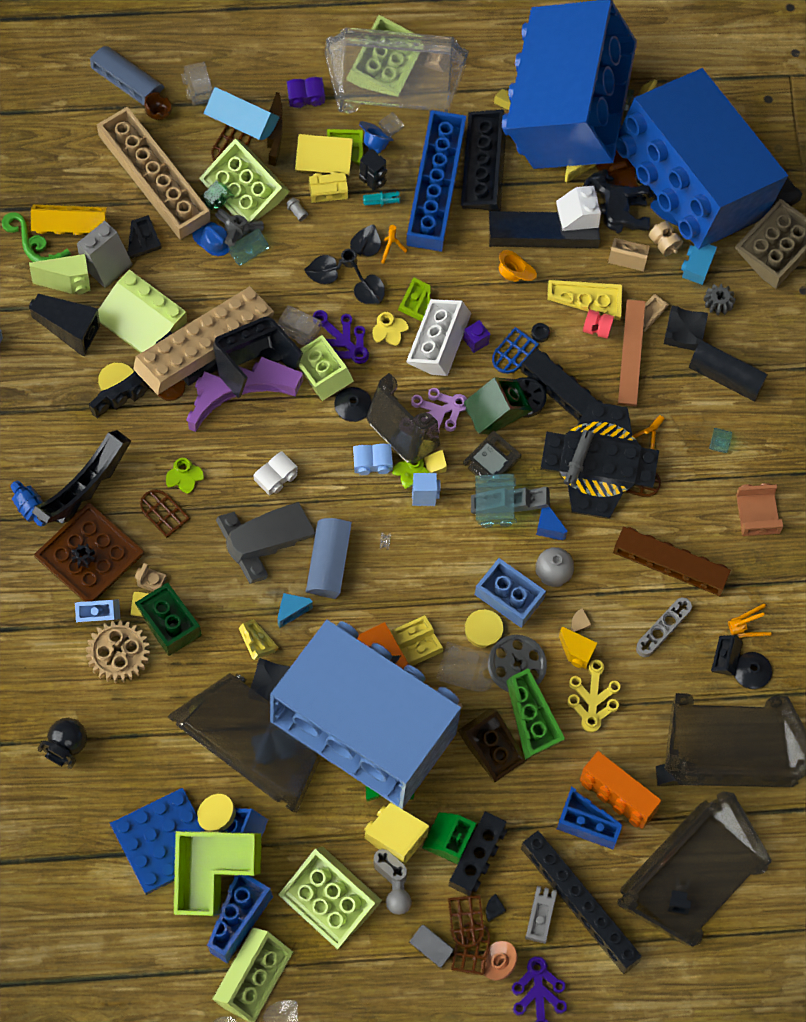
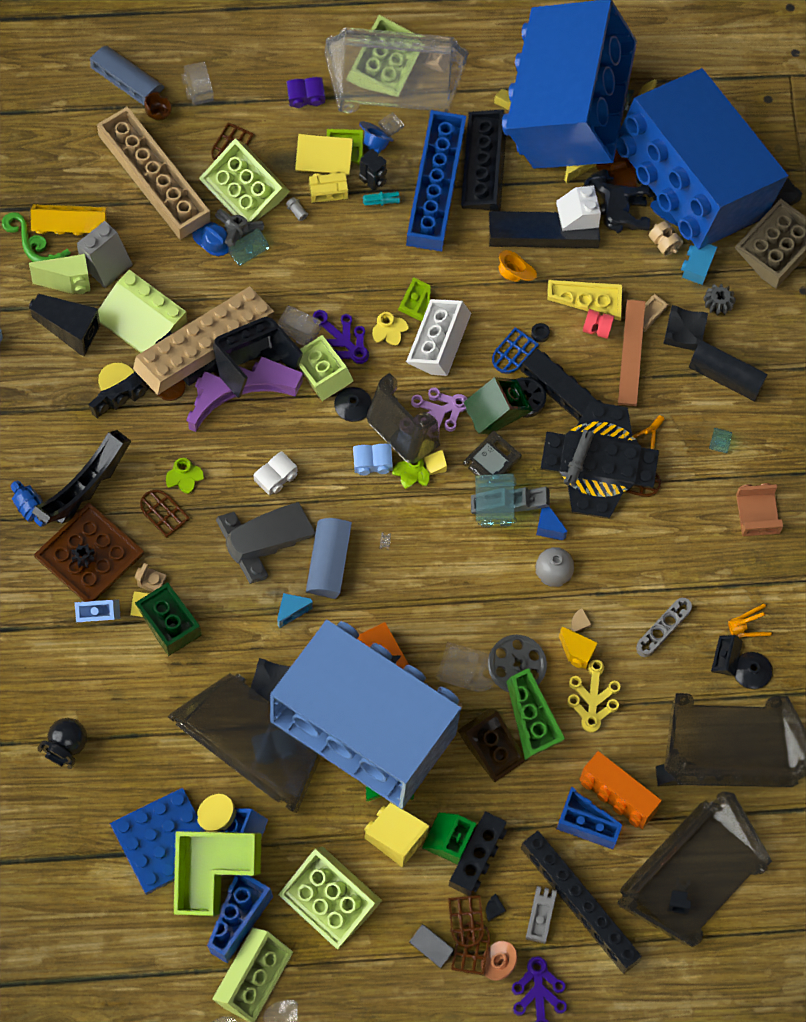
tan gear [86,620,150,683] -> none
black wing [127,215,162,259] -> none
clear green brick [202,180,235,210] -> none
brick [204,87,280,140] -> none
light yellow wing [239,620,279,660] -> none
dark brown slope [267,92,282,166] -> none
black plant [304,224,385,304] -> none
light grey beam [374,849,412,915] -> none
light orange plant [381,225,407,264] -> none
light yellow slope [390,615,443,666] -> none
light blue brick [412,473,441,506] -> none
dark purple brick [463,320,490,353] -> none
light yellow tile [465,609,503,648] -> none
medium blue brick [474,558,546,628] -> none
tan slope [608,238,650,271] -> none
reddish brown brick [613,526,731,596] -> none

